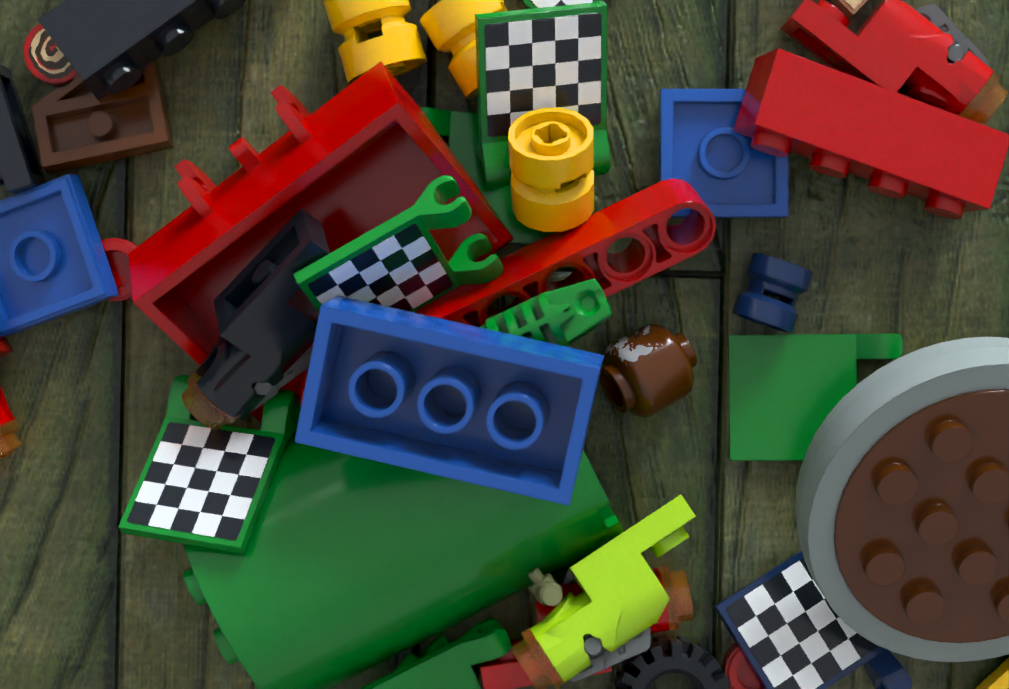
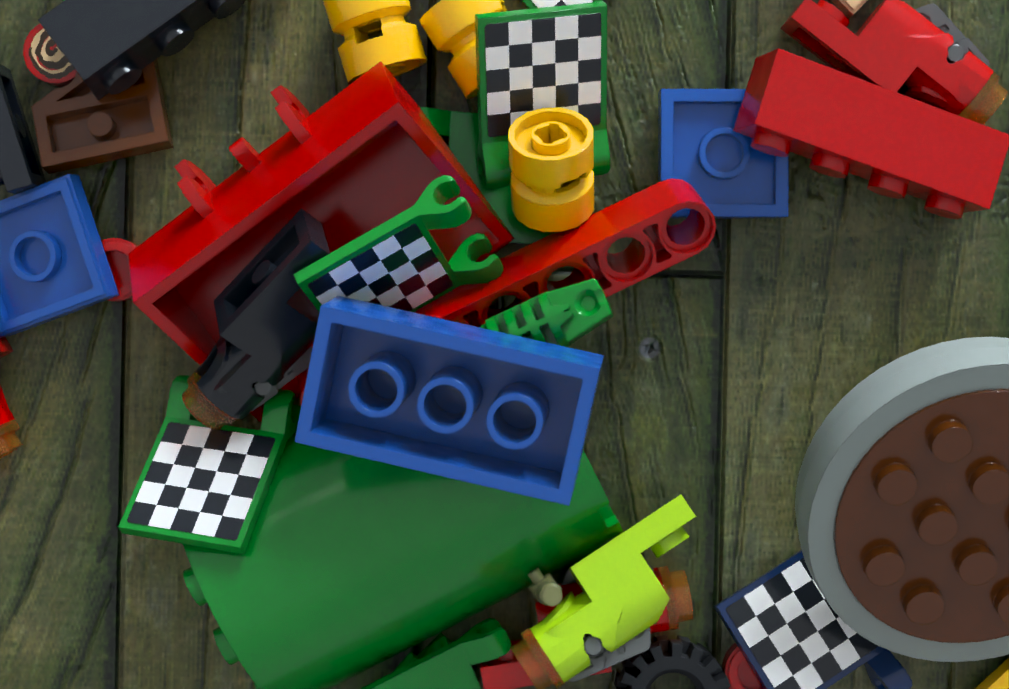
reddish brown head [599,324,697,418] -> none
green flag [728,333,903,461] -> none
dark blue wheel [732,252,813,334] -> none

